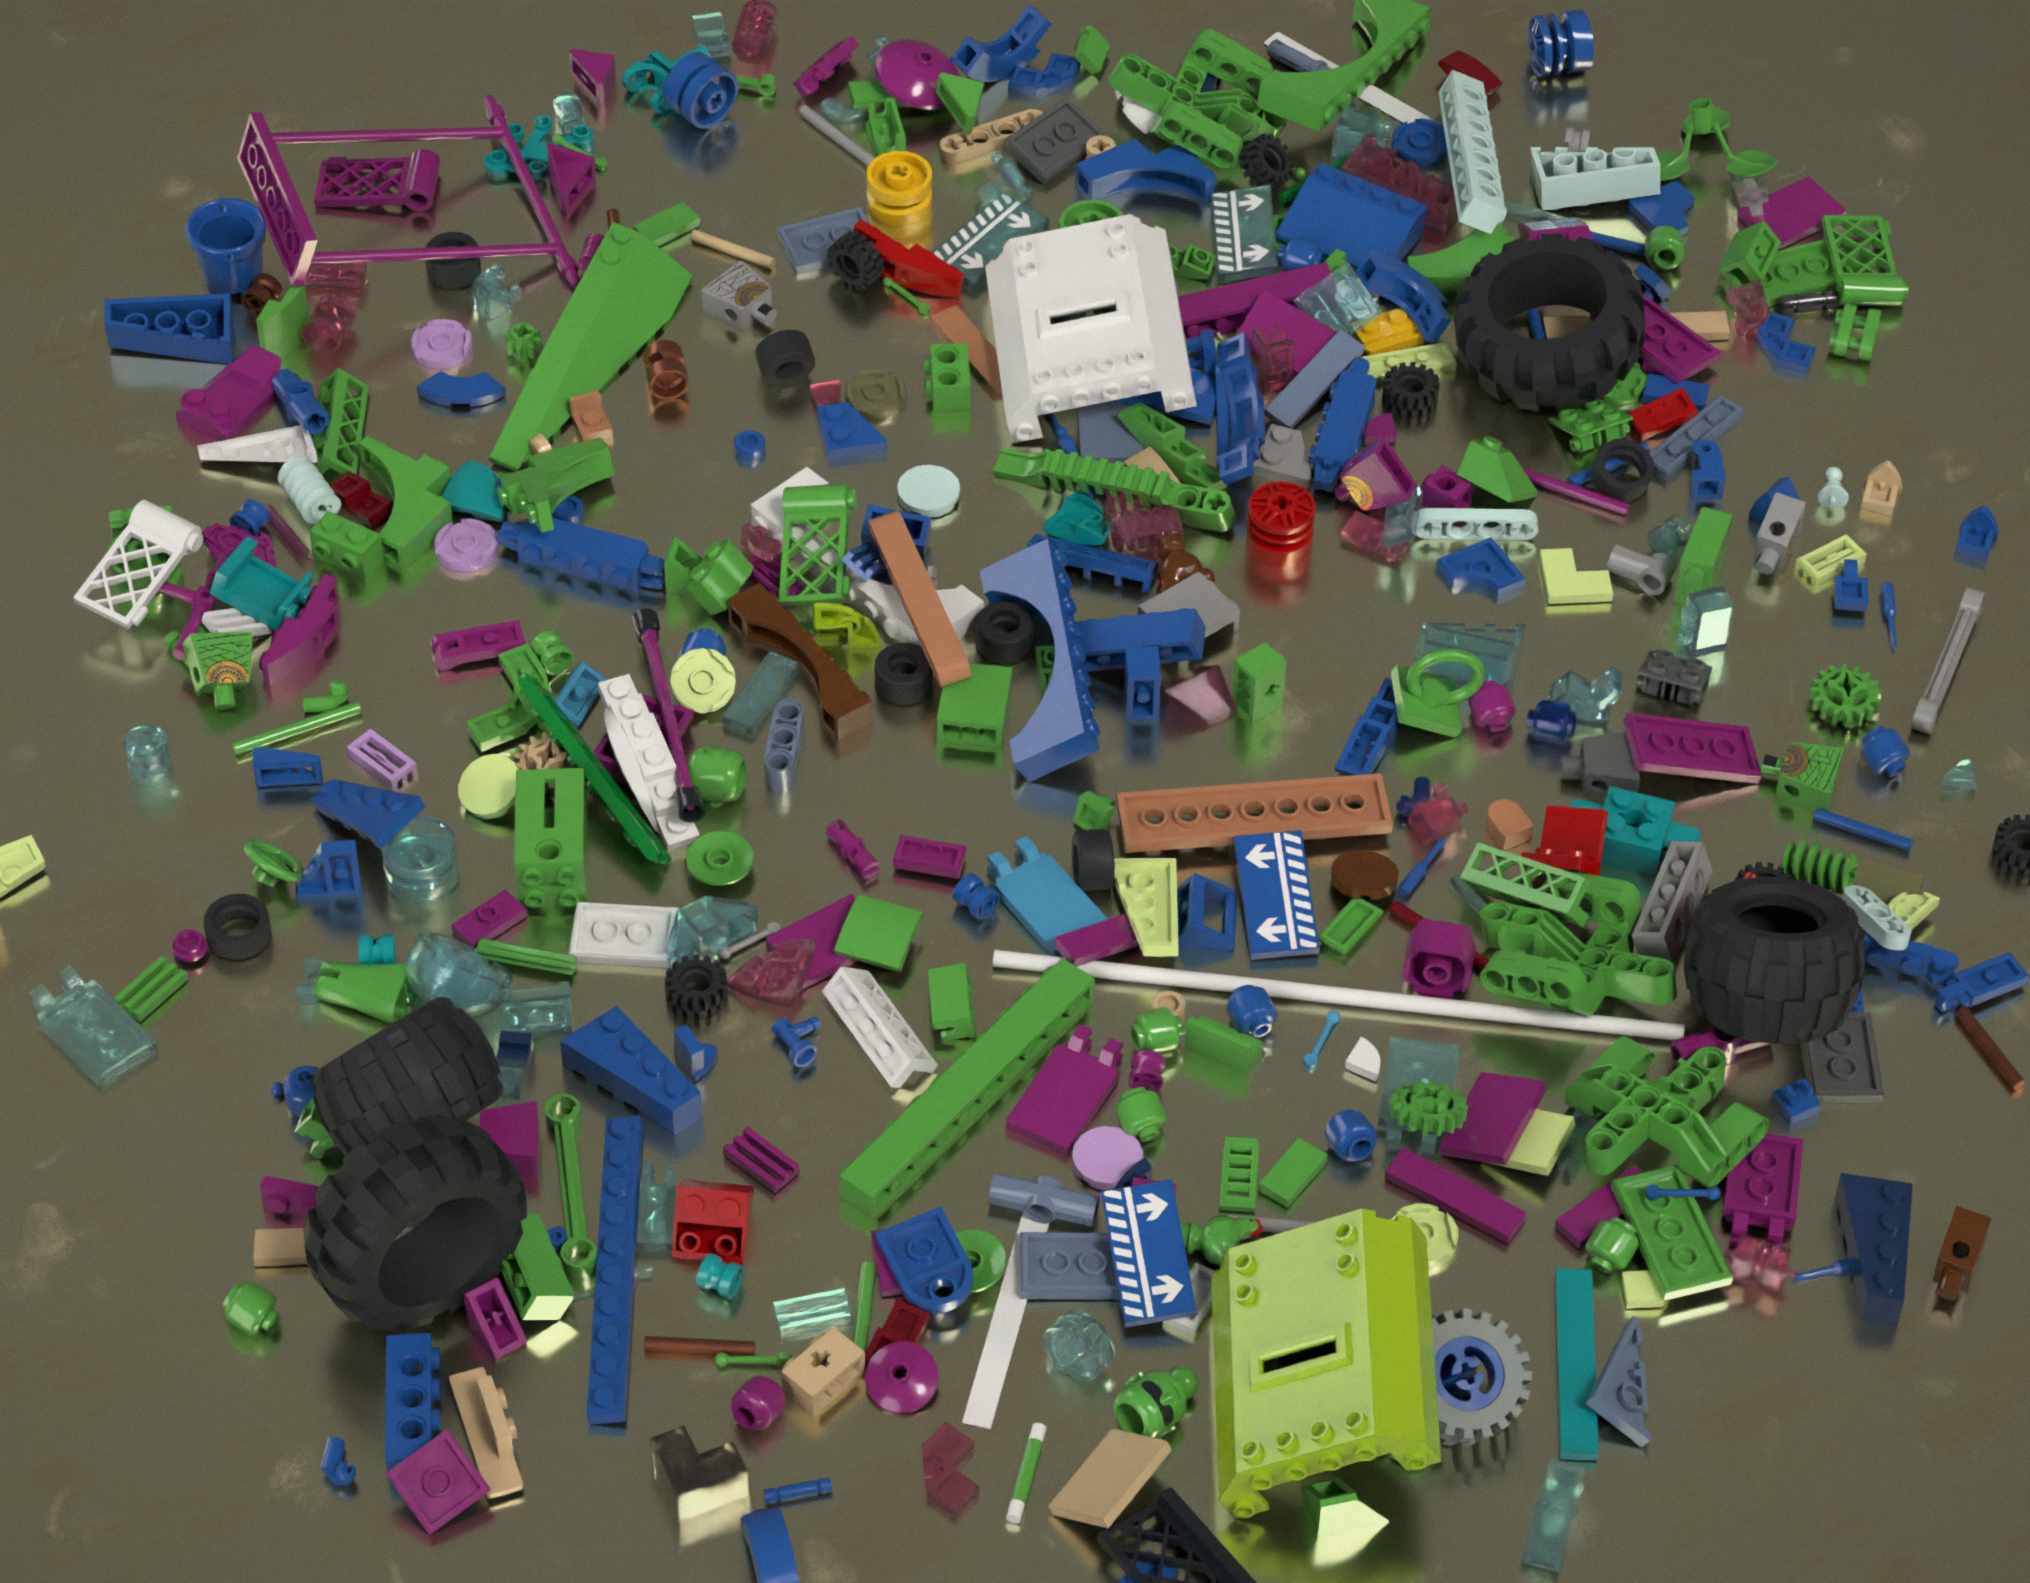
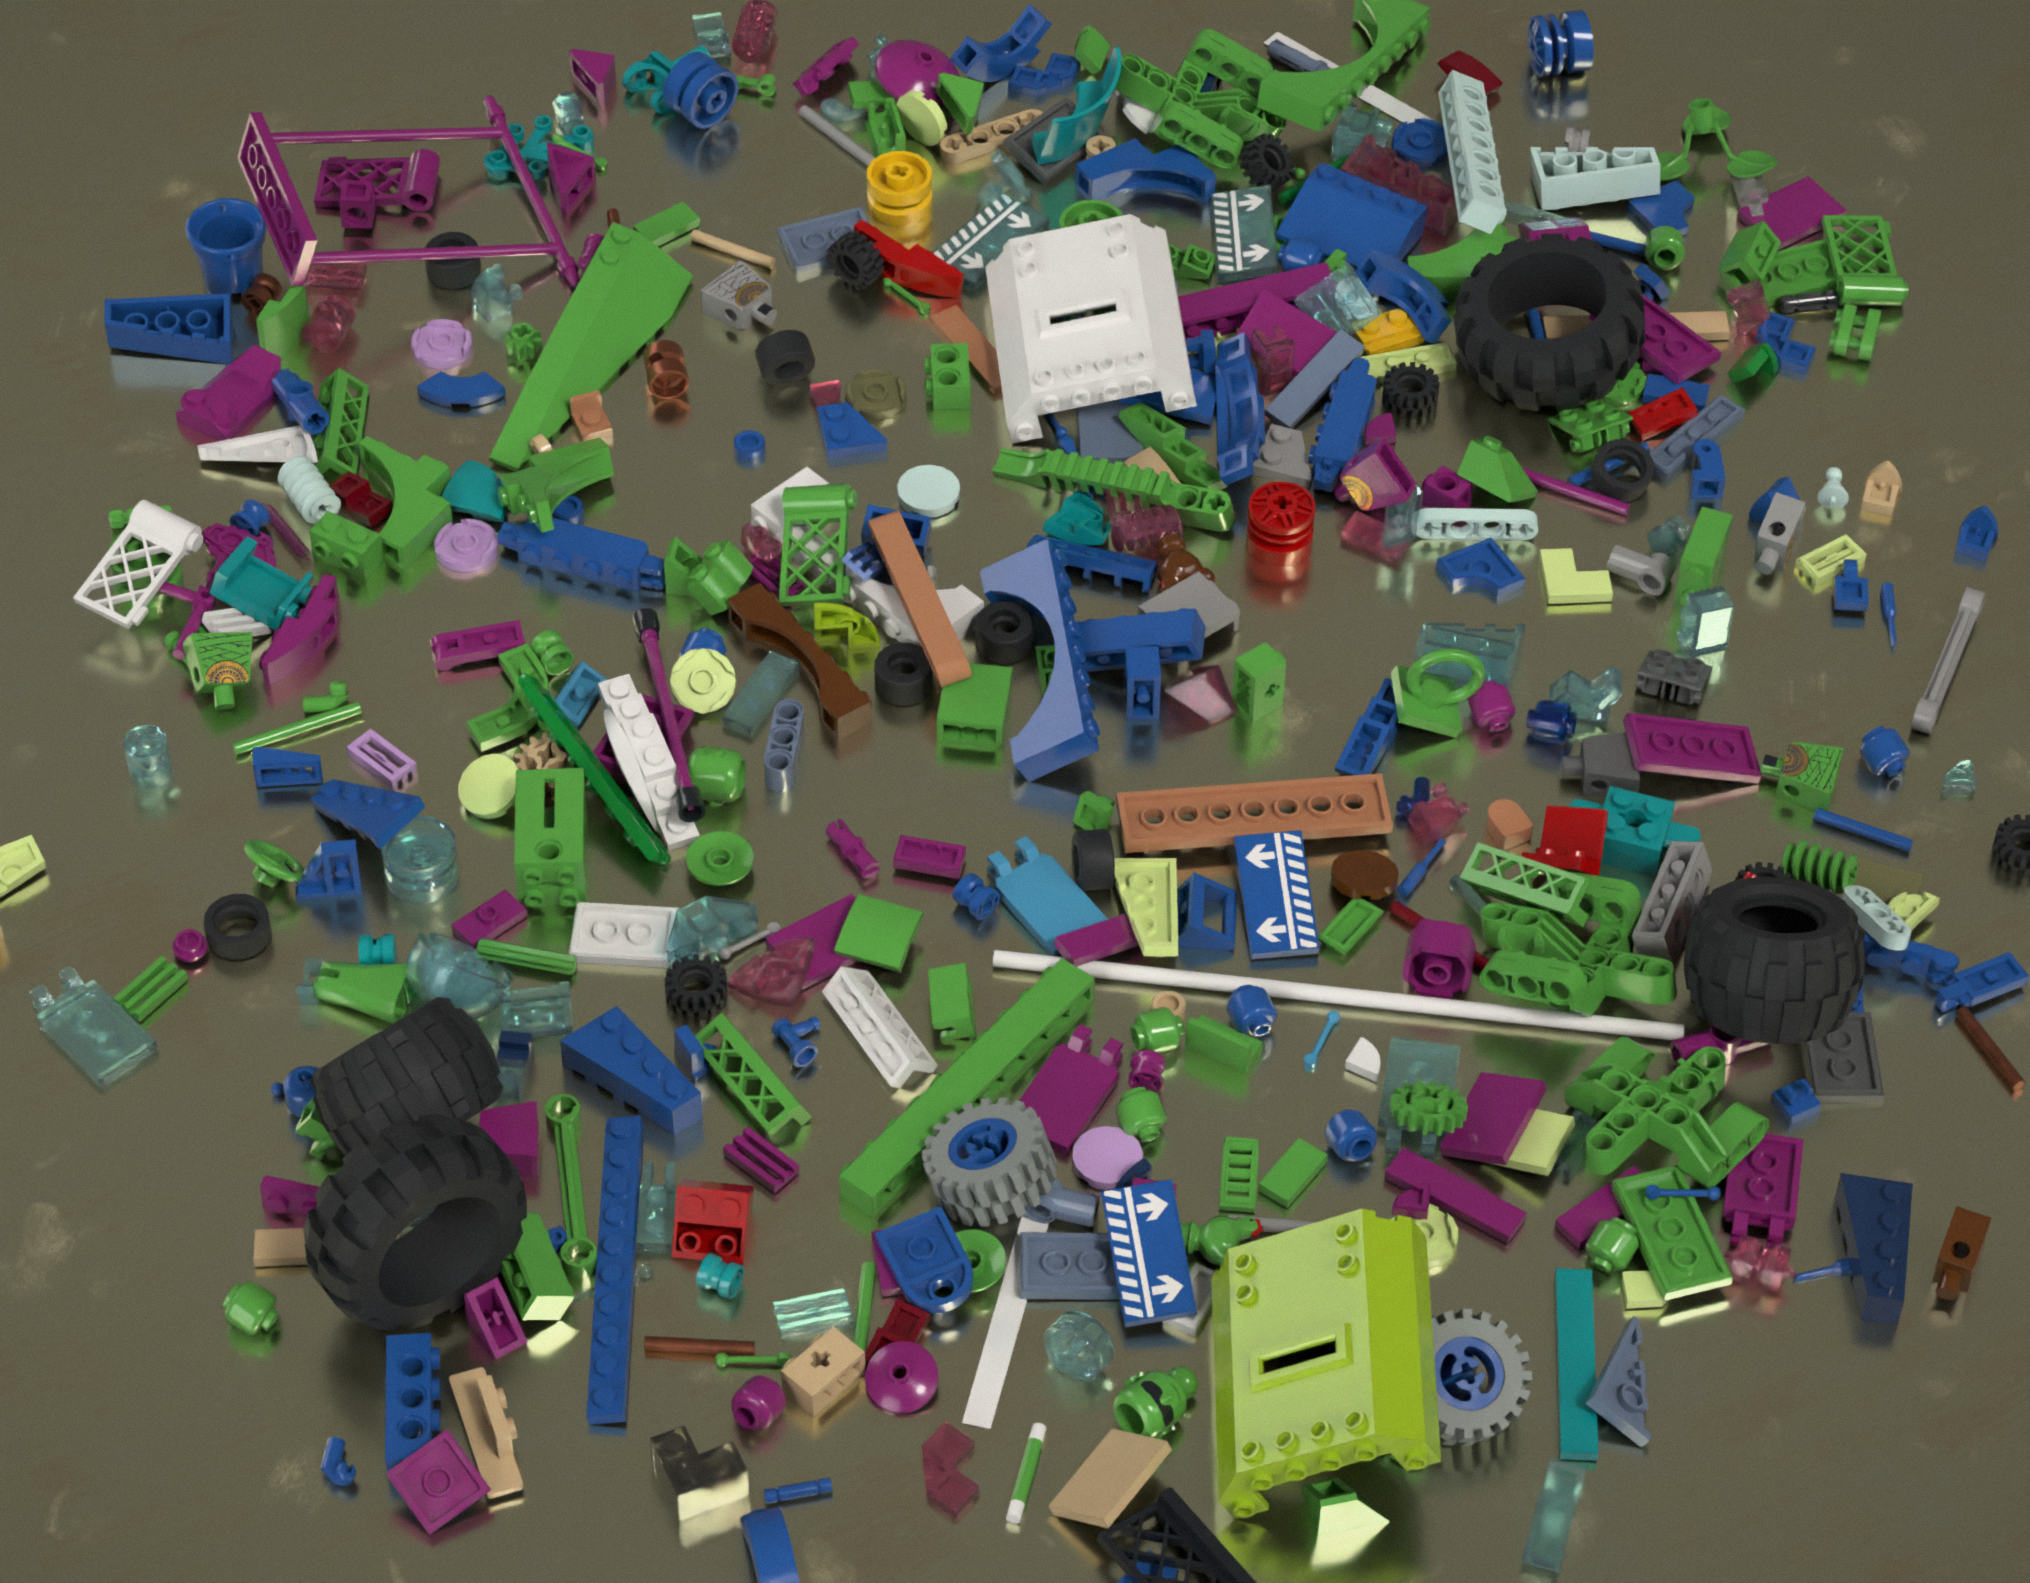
bright green gear [1809,664,1882,727] -> none
none -> magenta brick [339,180,376,229]
none -> bright green fence [695,1012,812,1136]
none -> yellowish green tile [896,90,947,146]
none -> light grey wheel [922,1097,1057,1227]
none -> teal panel [1031,46,1122,164]
none -> magenta tile [1391,1183,1431,1219]
none -> green tile [1727,342,1779,383]

